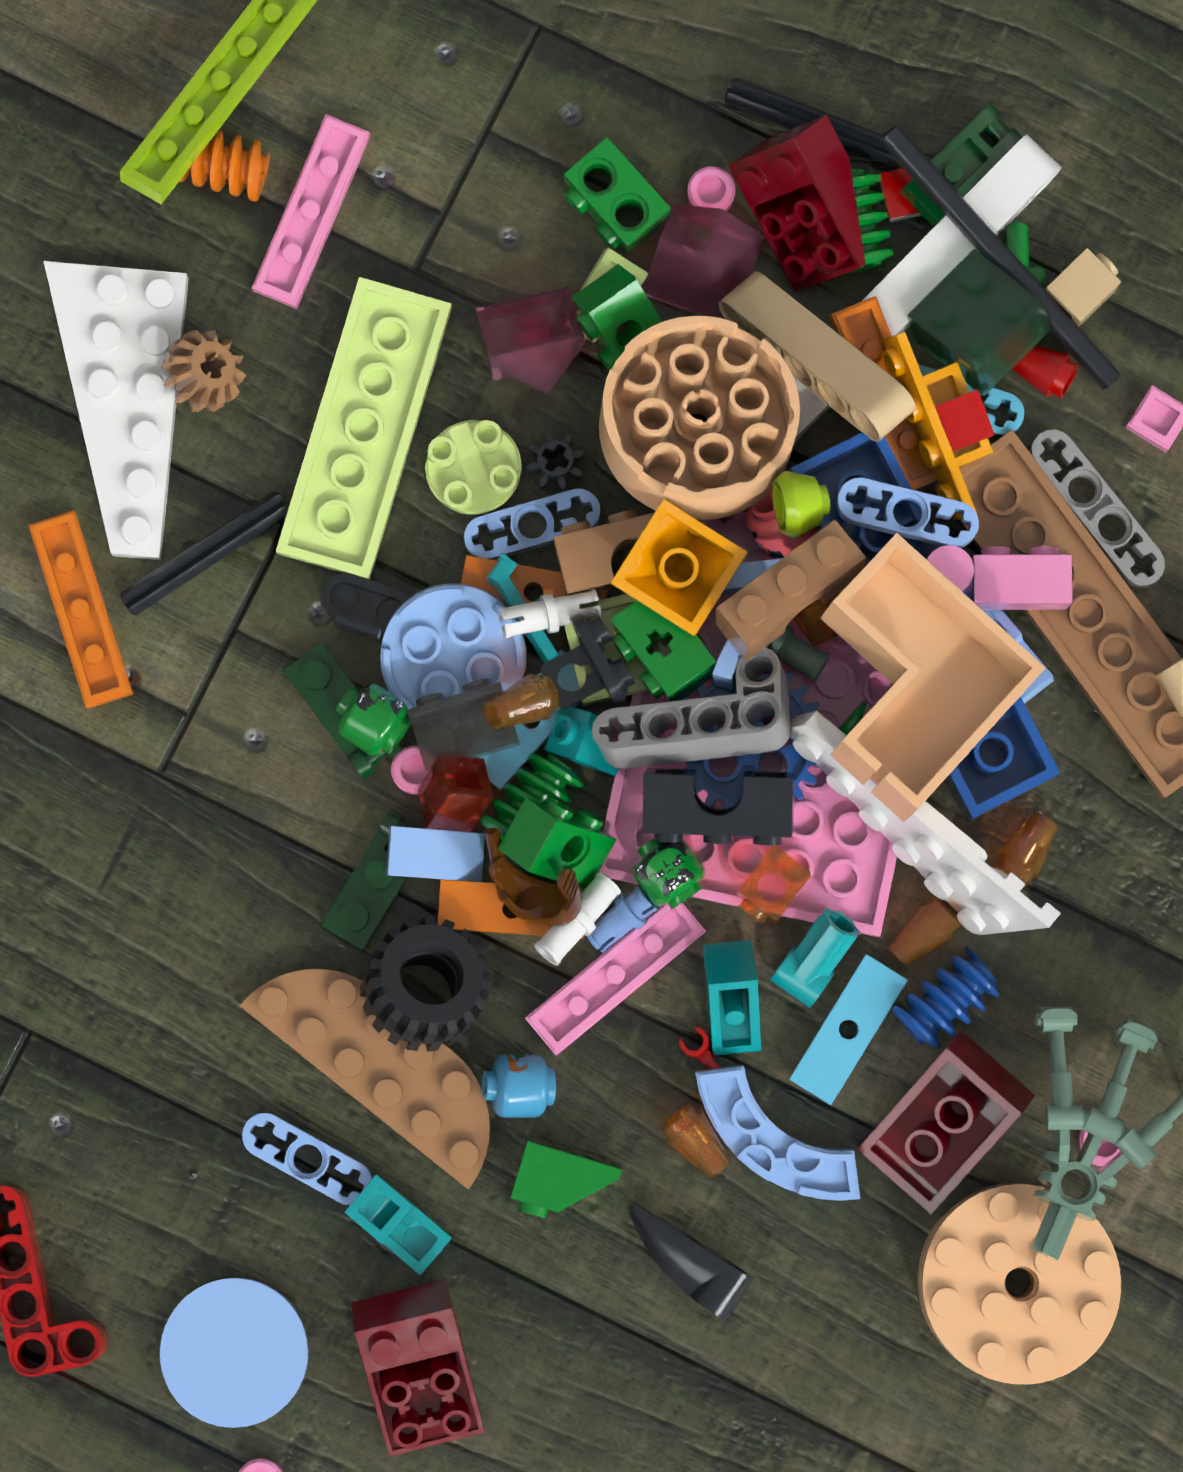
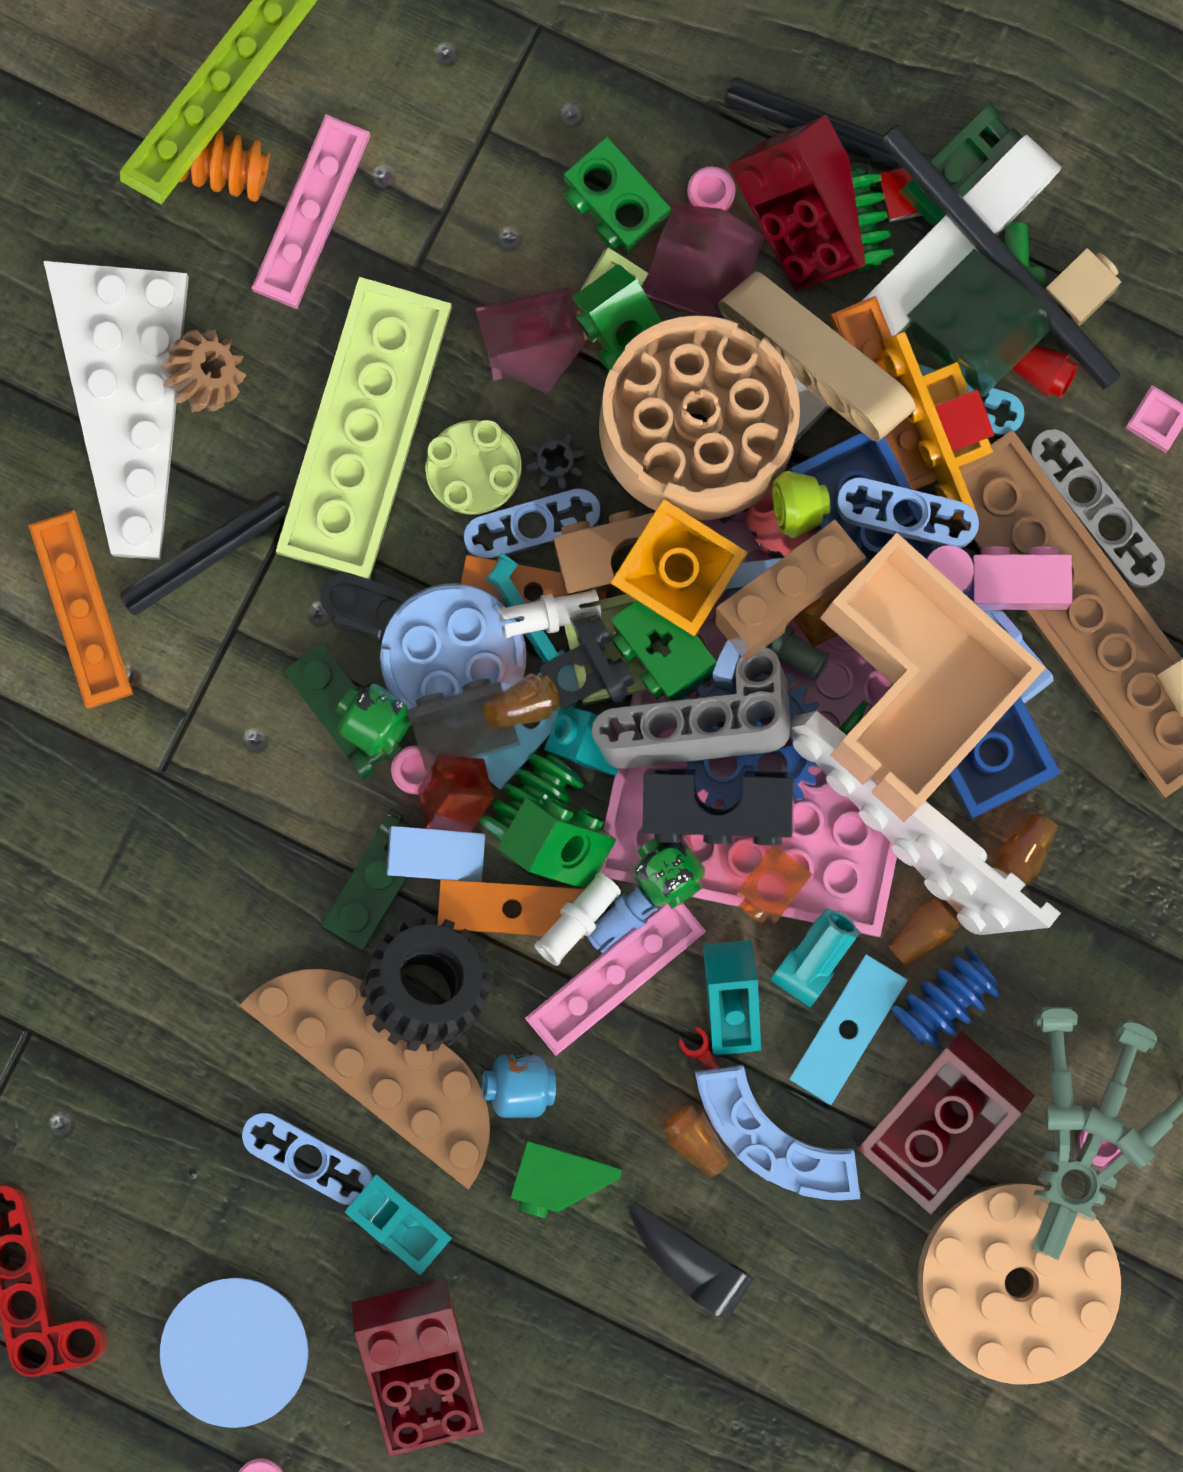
reddish brown helmet [485,828,582,926] -> none

